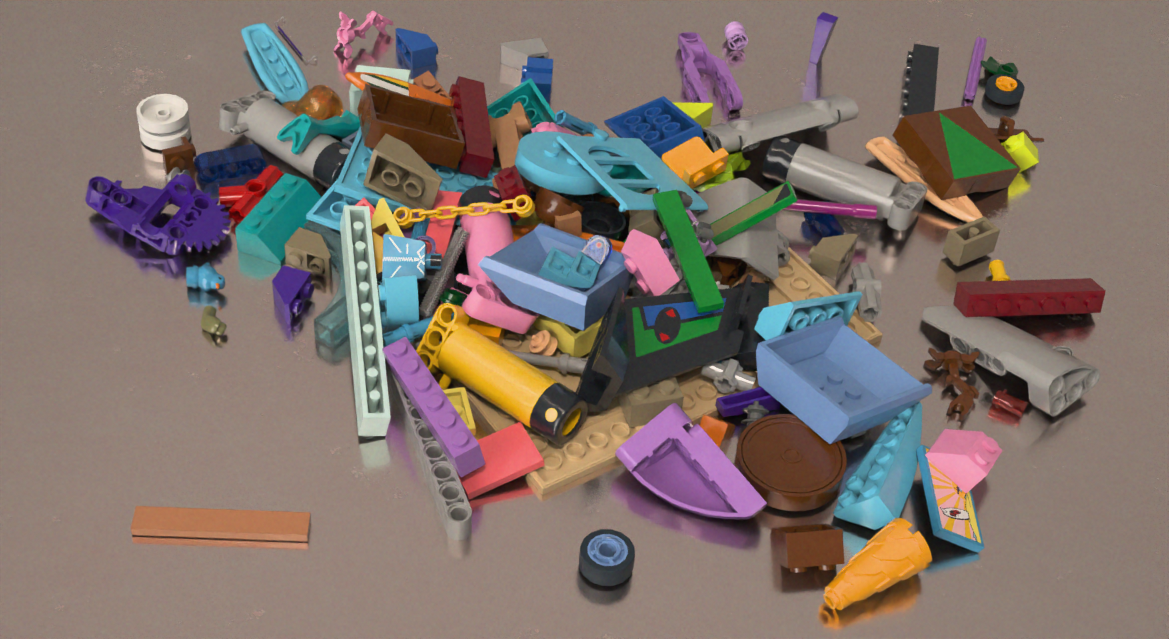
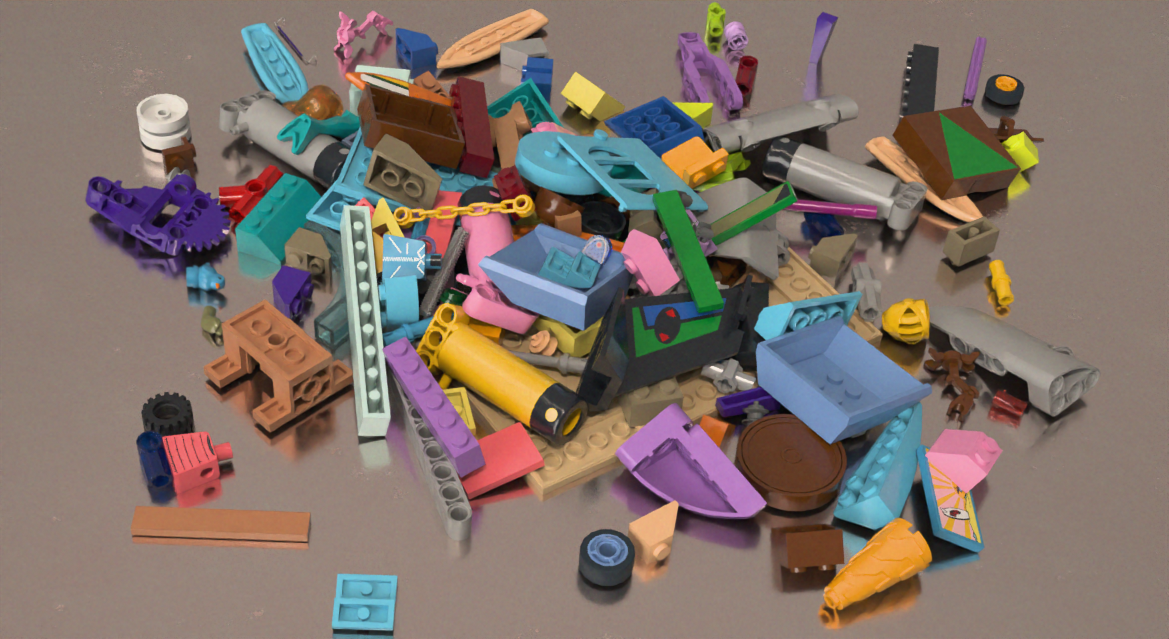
clear blue beam [194,144,267,183] -> none
dark azure pin [554,110,609,137] -> none
dark red brick [953,278,1106,317] -> none
dark green plate [981,56,1018,77] -> none
none -> clear blue piece [136,431,173,489]
none -> black tyre [141,392,194,442]
none -> coral torso [162,431,233,494]
none -> nougat piece [203,300,354,432]
none -> medium azure slope [332,574,398,631]
none -> light nougat piece [437,9,549,69]
none -> light yellow slope [561,72,625,121]
none -> light nougat slope [628,500,679,565]
none -> lime axle [705,2,726,37]
none -> dark red piece [735,56,758,97]
none -> yellow helmet [882,298,930,345]

